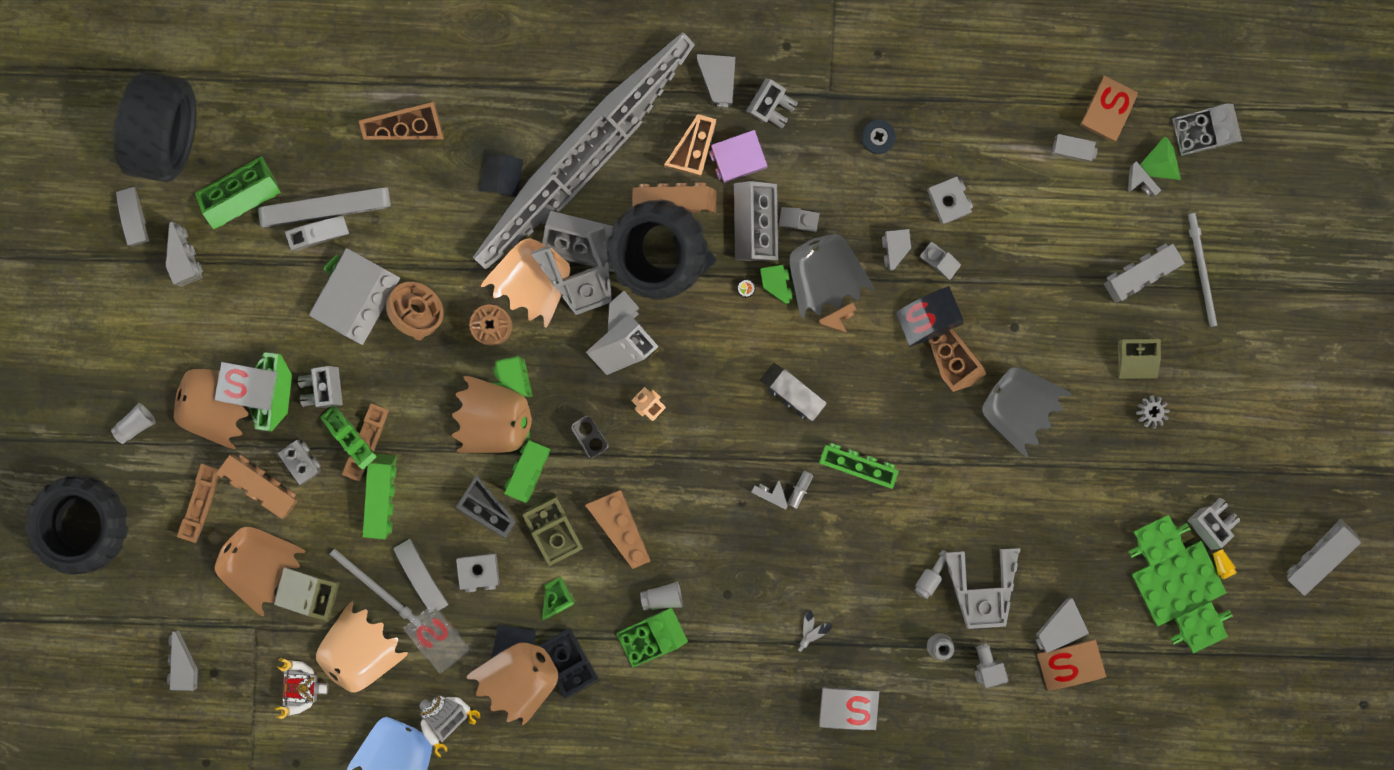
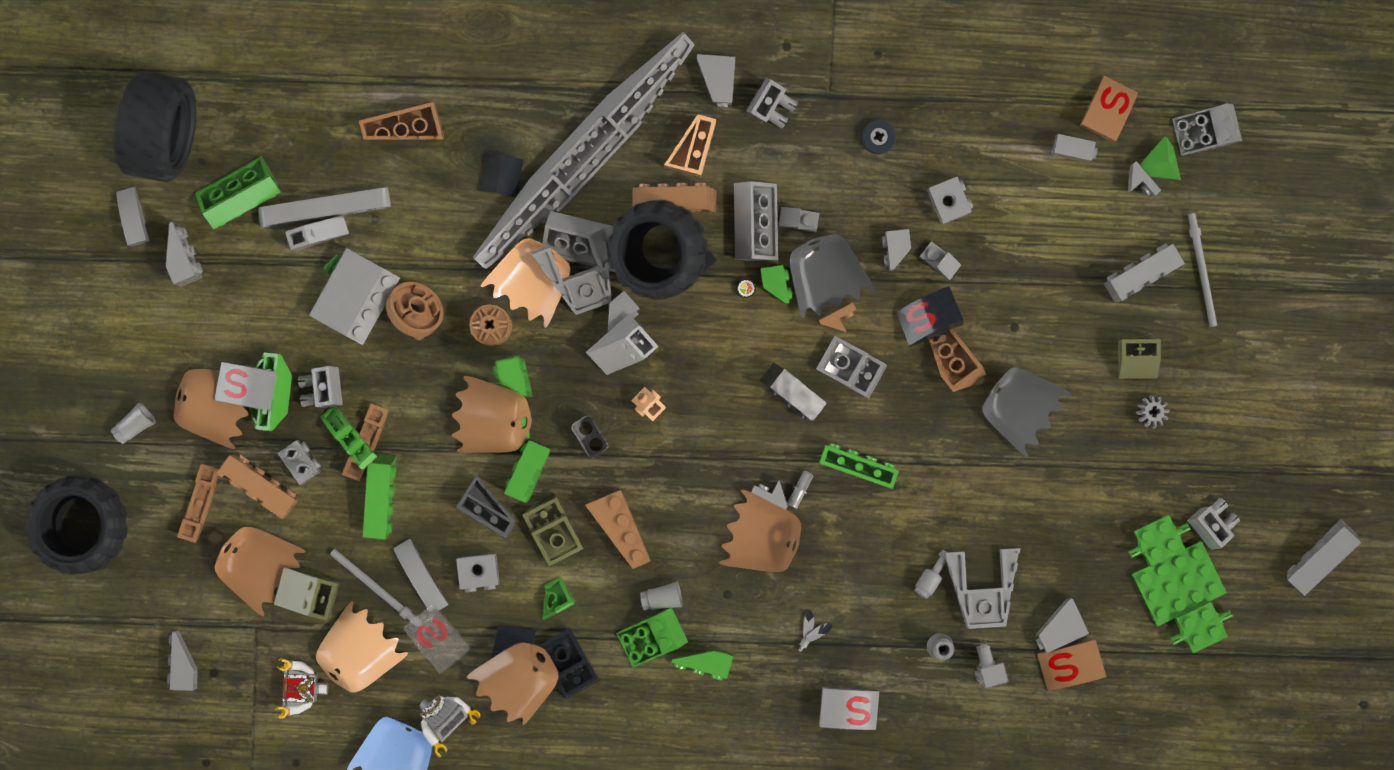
lavender brick [709,130,767,183] -> none
yellow cone [1213,550,1236,580] -> none
none -> bright green slope [671,649,733,680]
none -> medium nougat piece [719,490,801,572]
none -> light grey slope [816,336,887,399]

